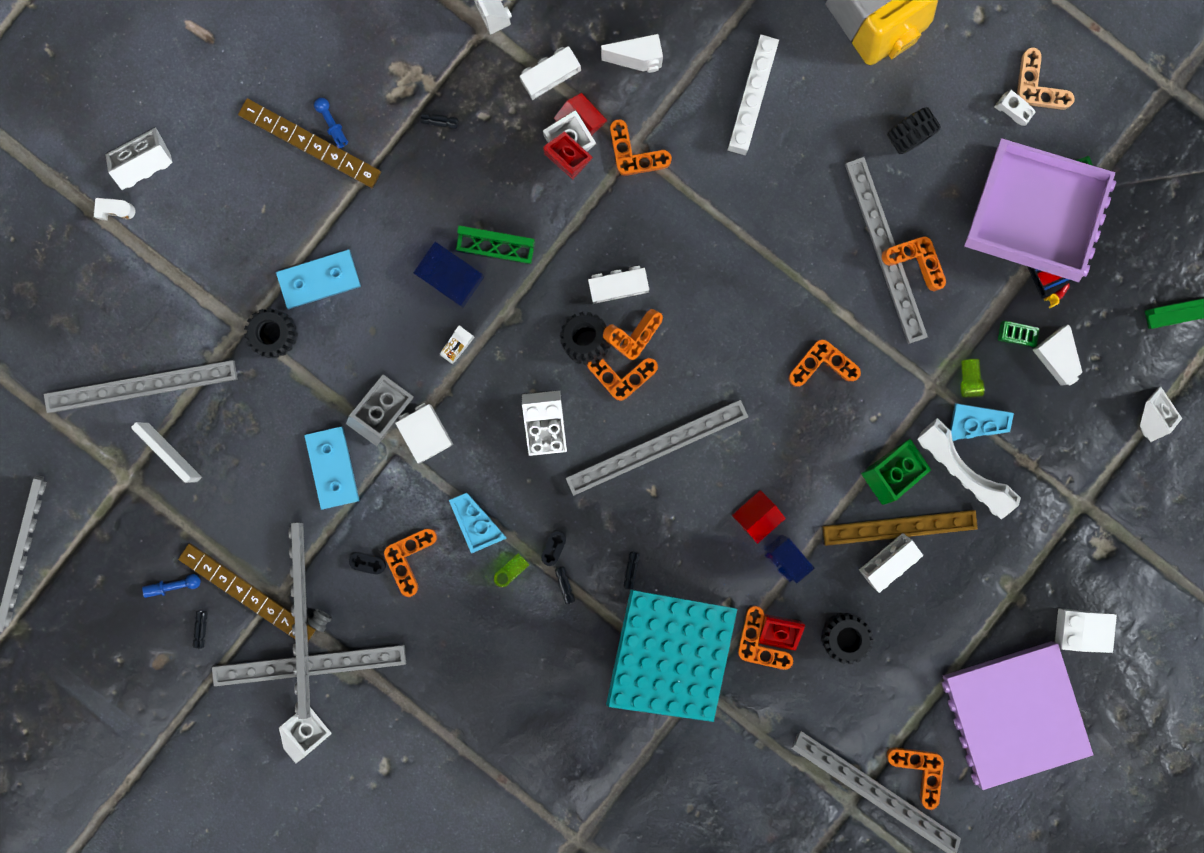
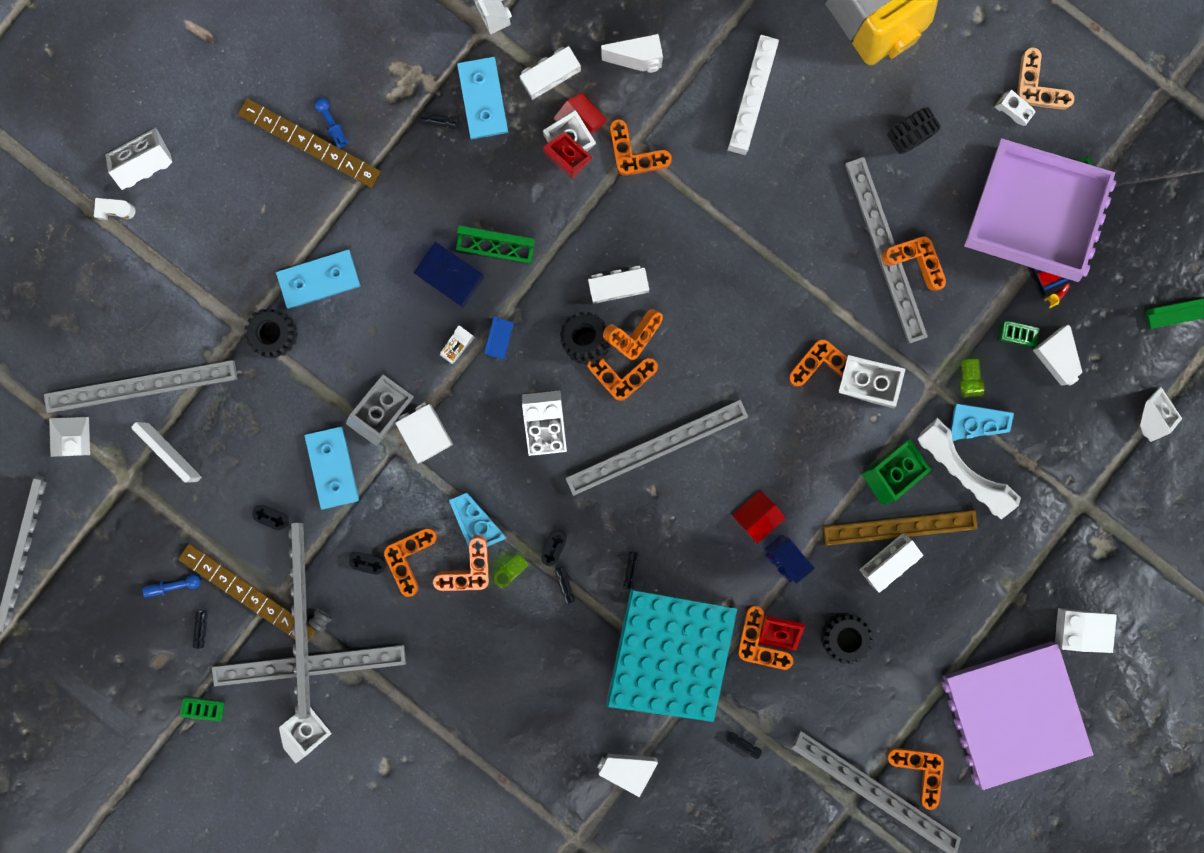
none -> white slope [49,417,90,457]
none -> green slope [180,695,225,722]
none -> black beam [252,505,289,530]
none -> orange beam [433,535,489,591]
none -> medium azure plate [457,57,508,139]
none -> blue panel [484,316,514,360]
none -> white slope [597,754,658,797]
none -> black axle [726,732,762,759]
none -> white slope [839,355,905,409]

